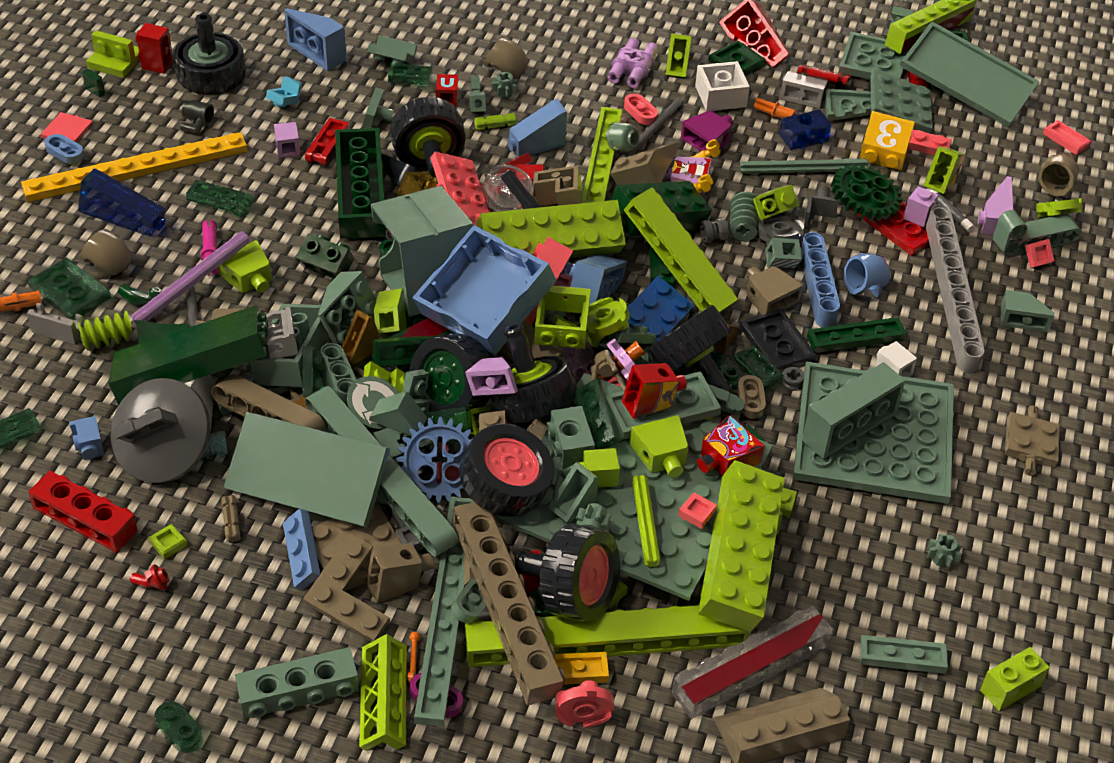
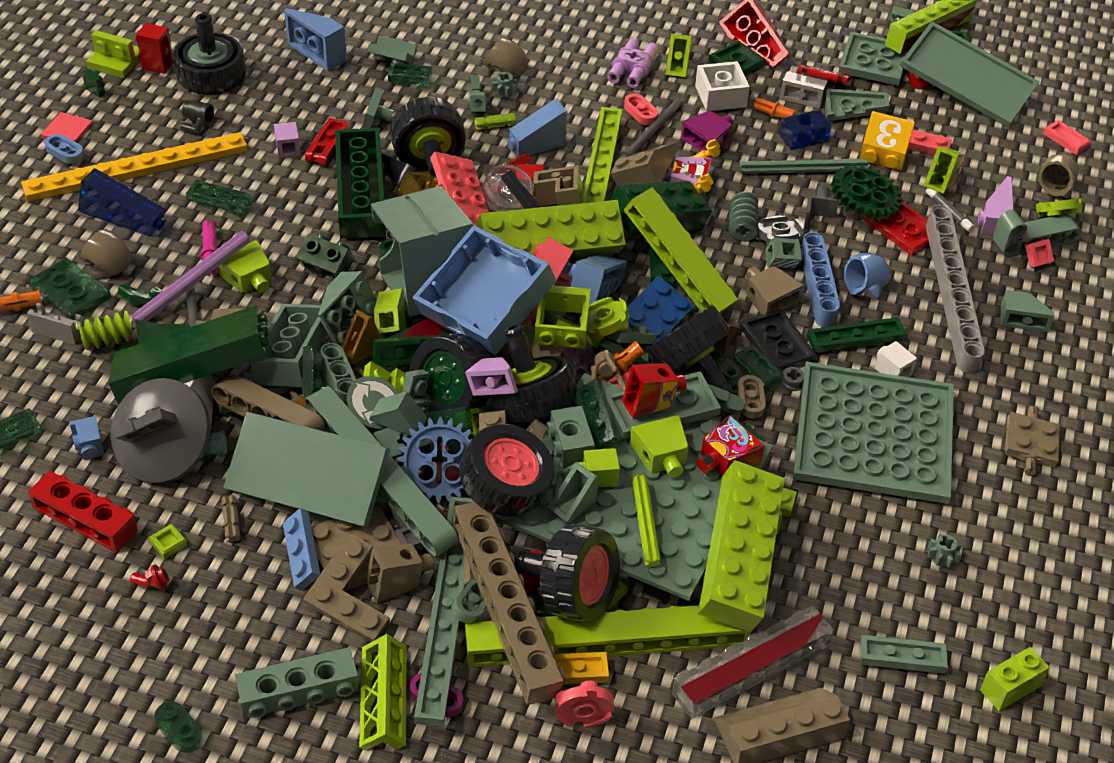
medium azure bracket [266,76,302,107] -> none
light grey hinge [266,307,298,360] -> none
orange hinge [408,632,421,683] -> none
red brick [436,74,459,107] -> none
sand green gear [576,503,611,531] -> none
sand green head [606,122,640,152] -> none
lavender wing [606,339,635,381] -> none
coral plate [678,492,717,529] -> none
dark grey wheel [700,217,729,243] -> none
lime slope [753,184,799,220] -> none
sand green brick [802,362,906,459] -> none
sand green plate [870,70,933,133] -> none
lavender brick [903,186,939,227] -> none

